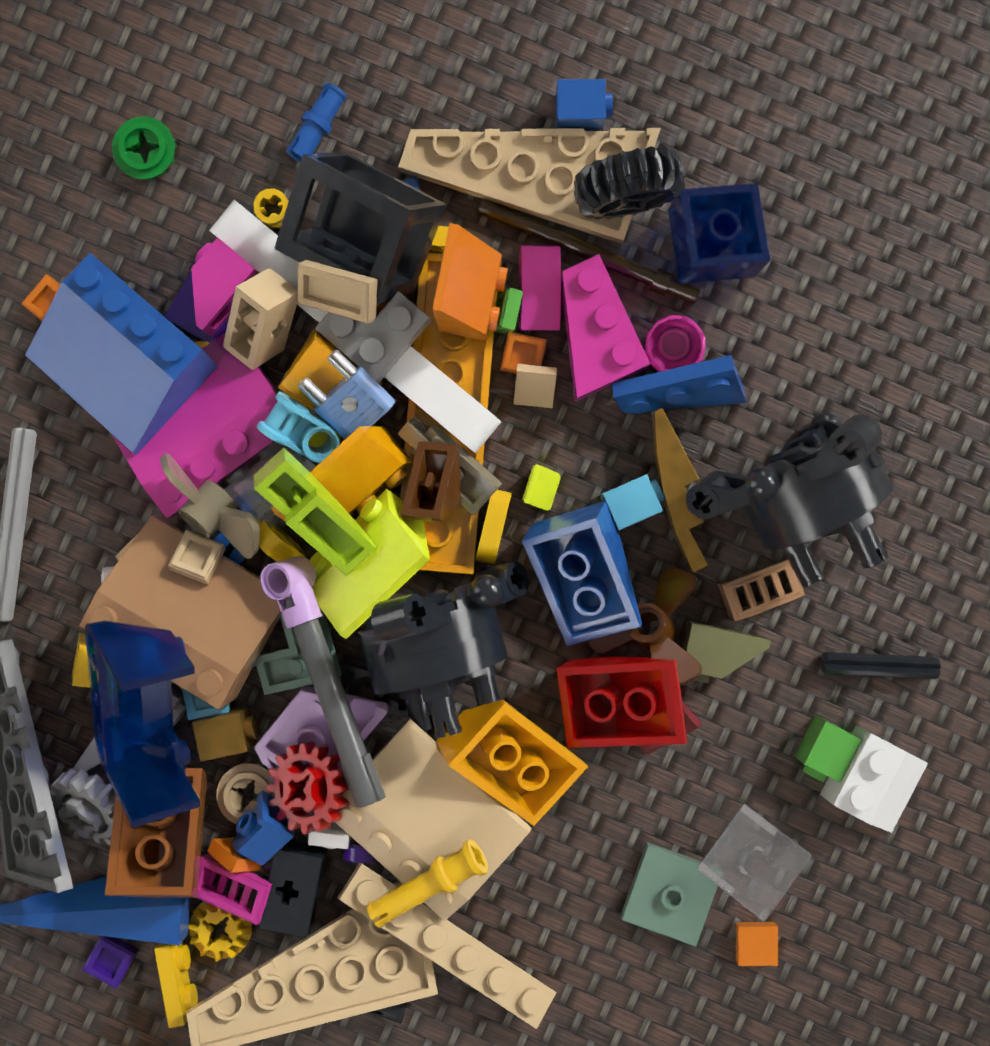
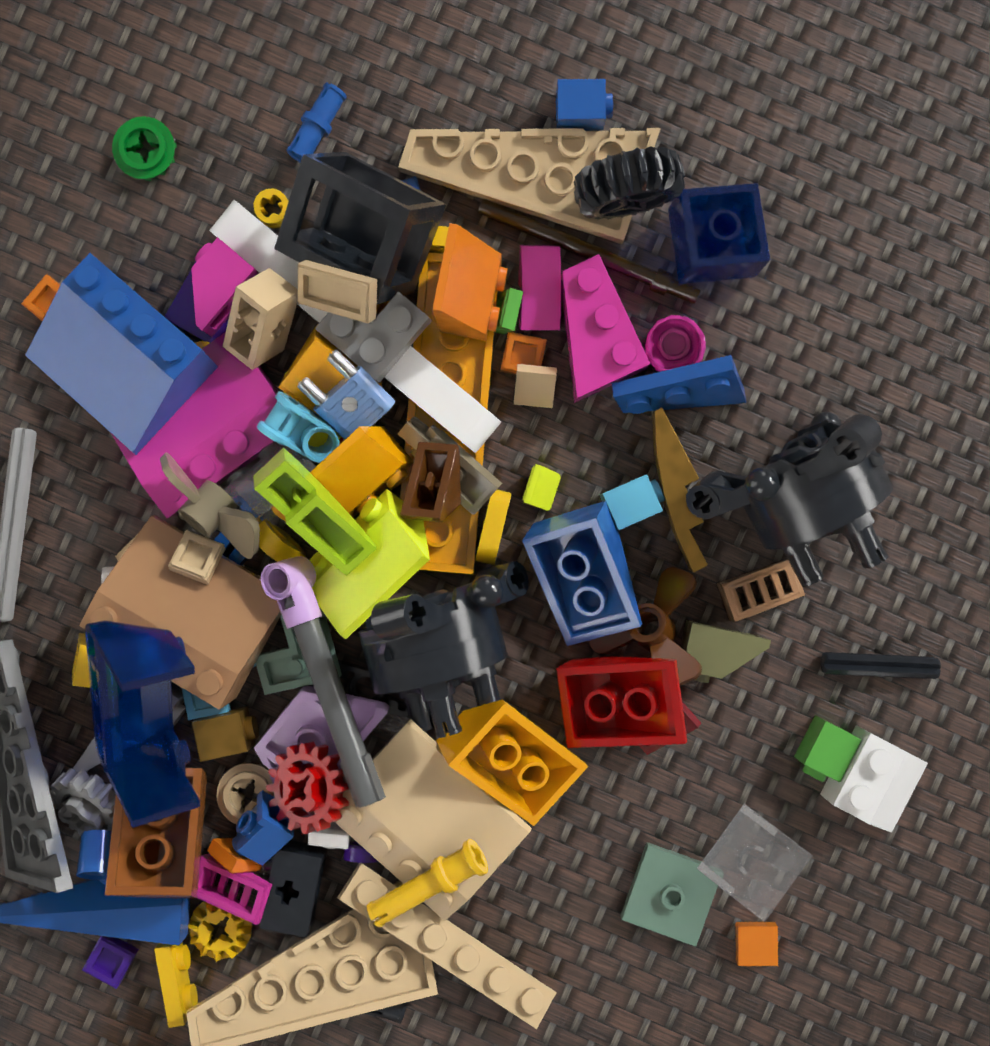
none -> blue piece [76,830,112,886]

